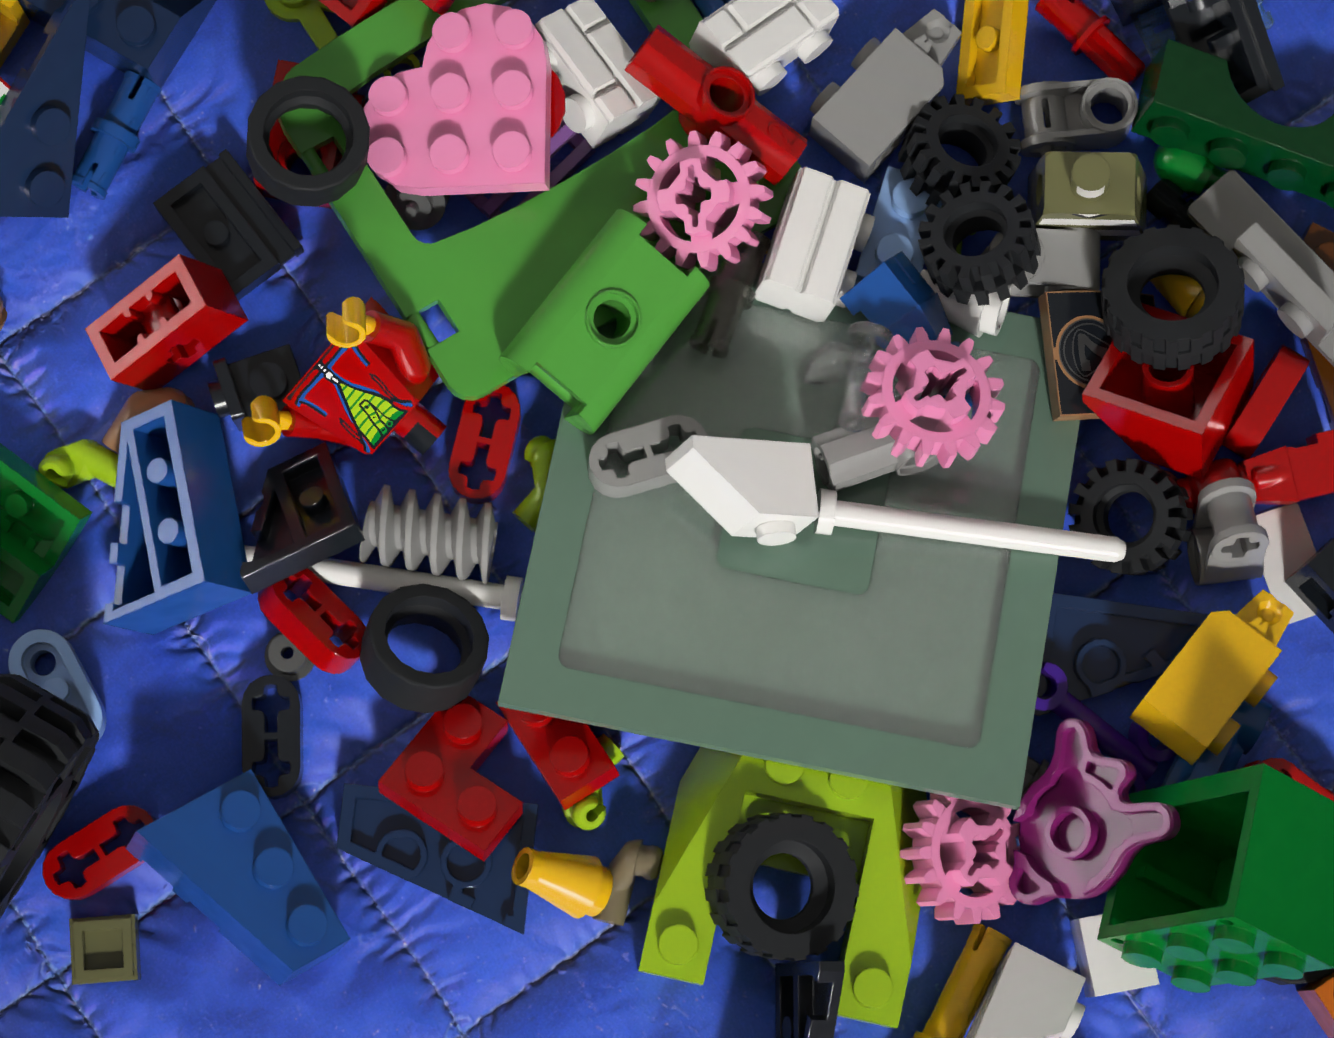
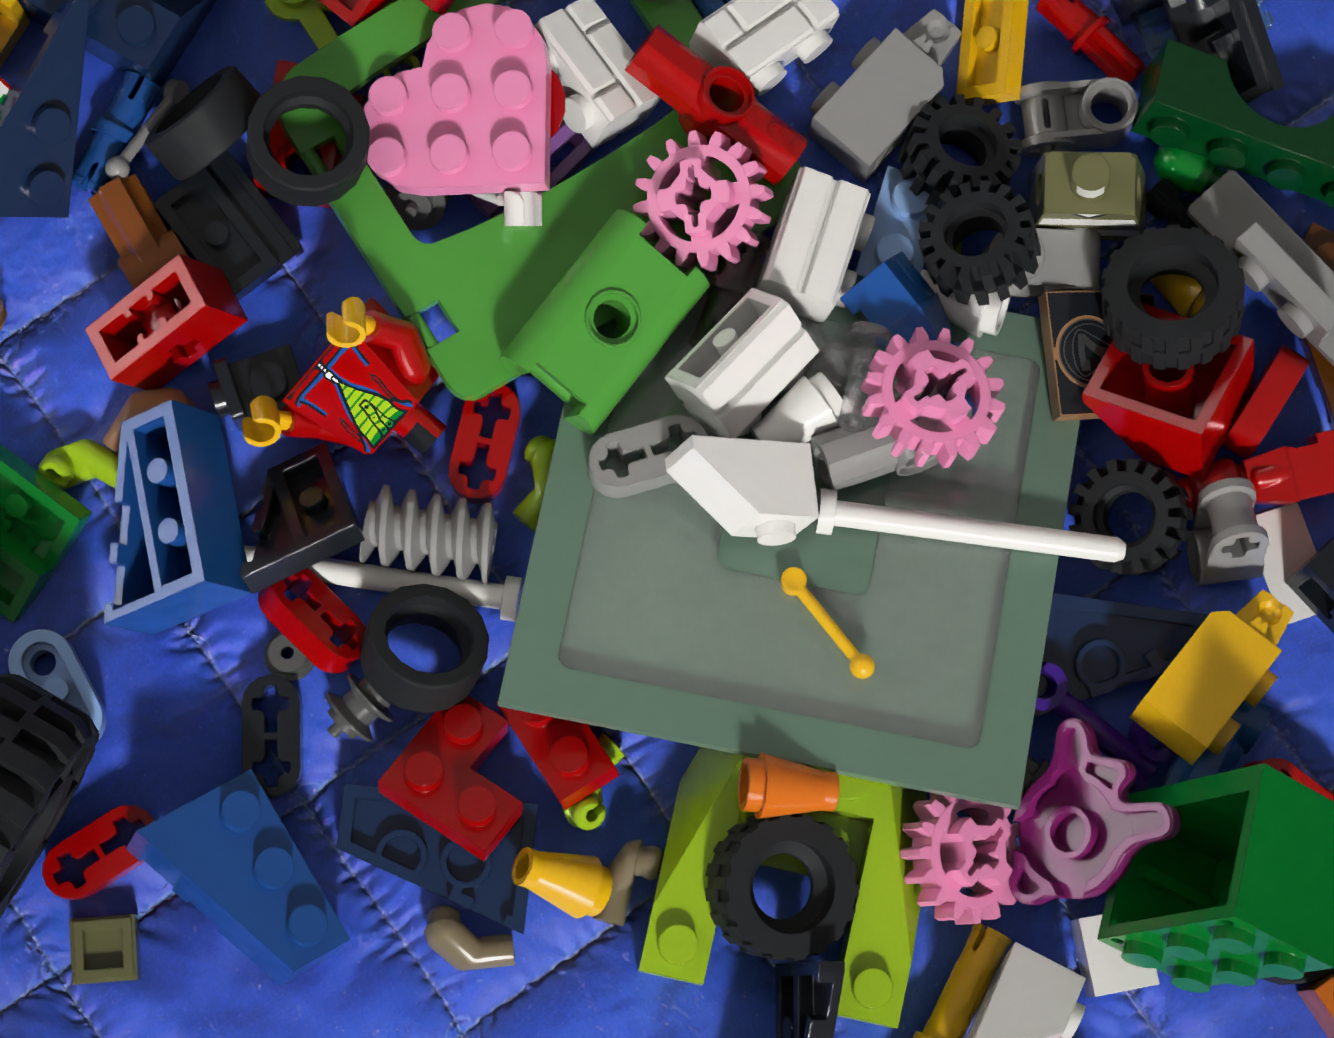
none -> dark orange piece [88,174,188,290]
none -> light grey hinge [105,79,190,180]
none -> black tyre [144,66,261,181]
none -> dark grey wheel [326,673,394,742]
none -> dark tan arm [424,905,515,971]
none -> white hand [472,191,542,226]
none -> white brick [665,288,819,438]
none -> orange cone [738,752,839,819]
none -> white cone [749,372,849,443]
none -> yellow hinge [780,567,875,679]

